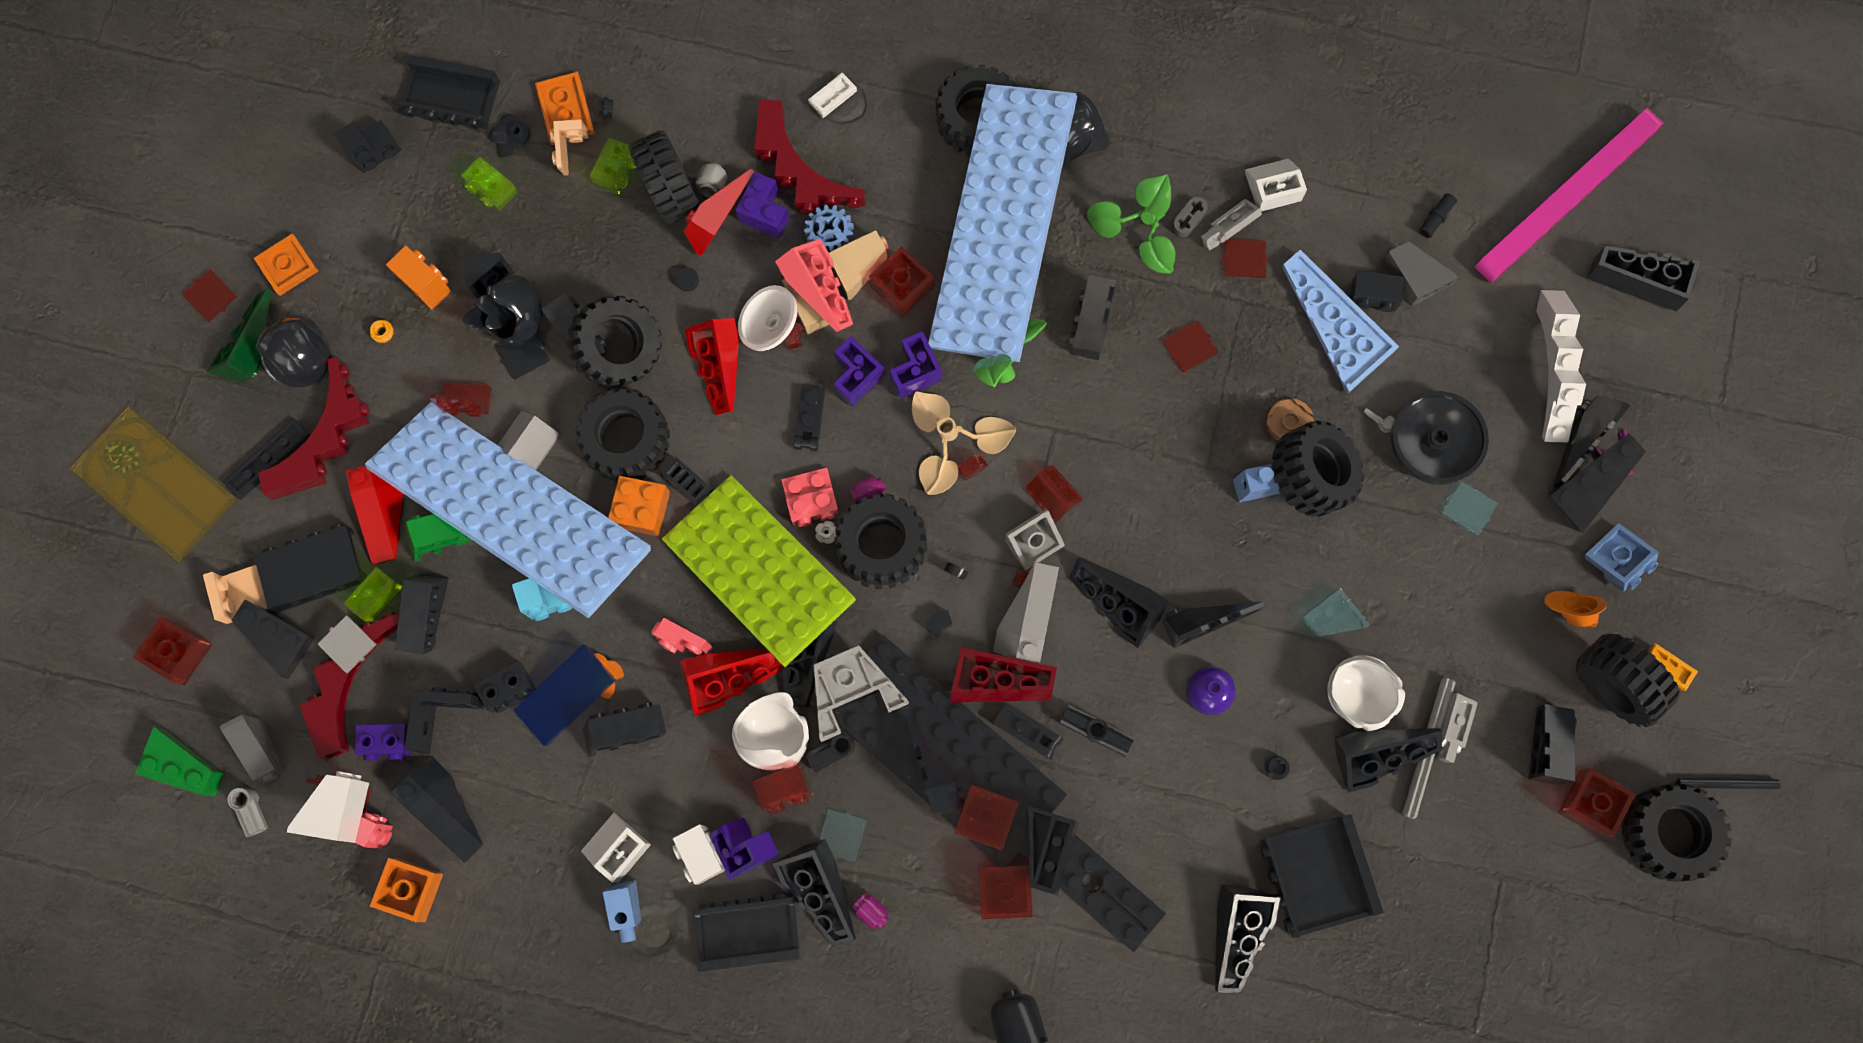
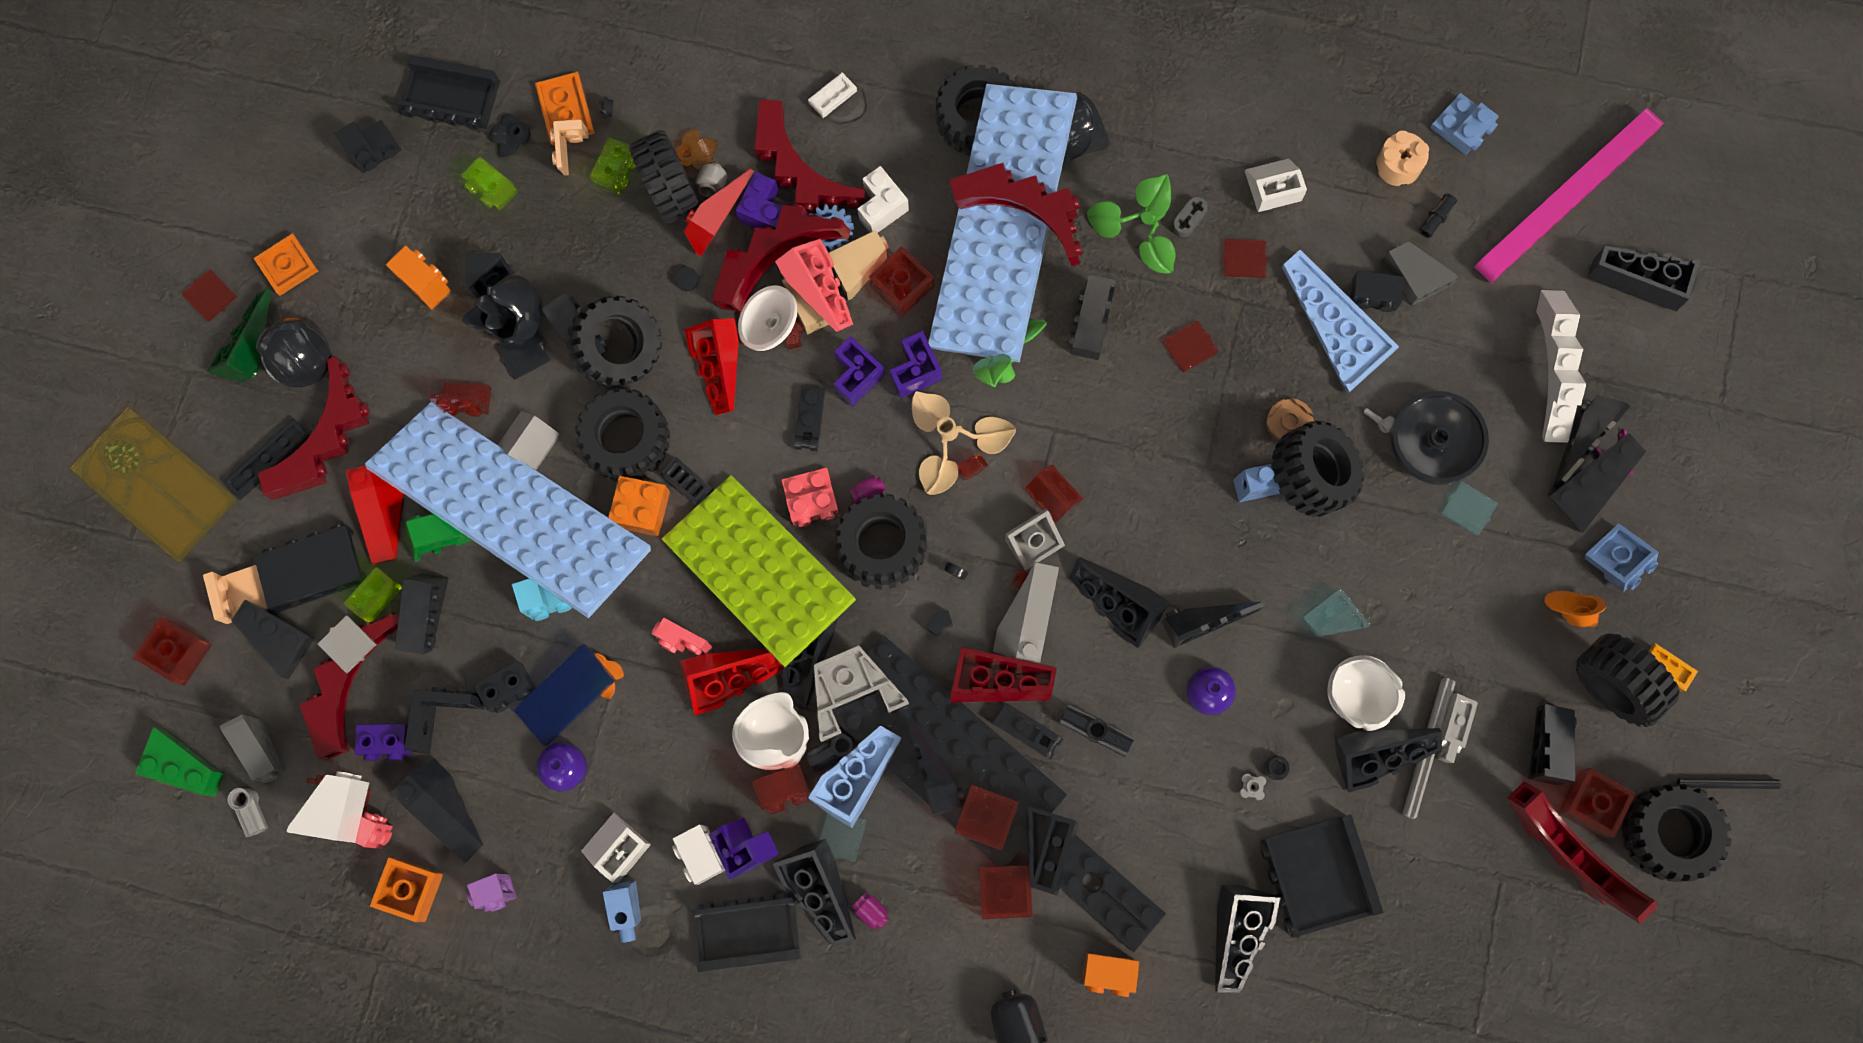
light orange plate [370,320,394,343] -> none
black wedge [583,702,666,757] -> none
white plate [815,521,836,544] -> none
light grey hinge [1201,199,1262,250] -> none
none -> medium lavender brick [467,874,517,912]
none -> dark purple cylinder [537,742,587,792]
none -> clear orange plate [676,129,718,170]
none -> dark red arch [712,204,850,312]
none -> light blue wedge [808,726,902,828]
none -> white brick [858,166,909,233]
none -> dark red arch [950,163,1083,266]
none -> orange brick [1081,953,1139,997]
none -> light grey plate [1240,774,1266,800]
none -> light nougat brick [1376,131,1429,186]
none -> medium blue plate [1430,93,1499,155]
none -> dark red arch [1507,781,1658,924]

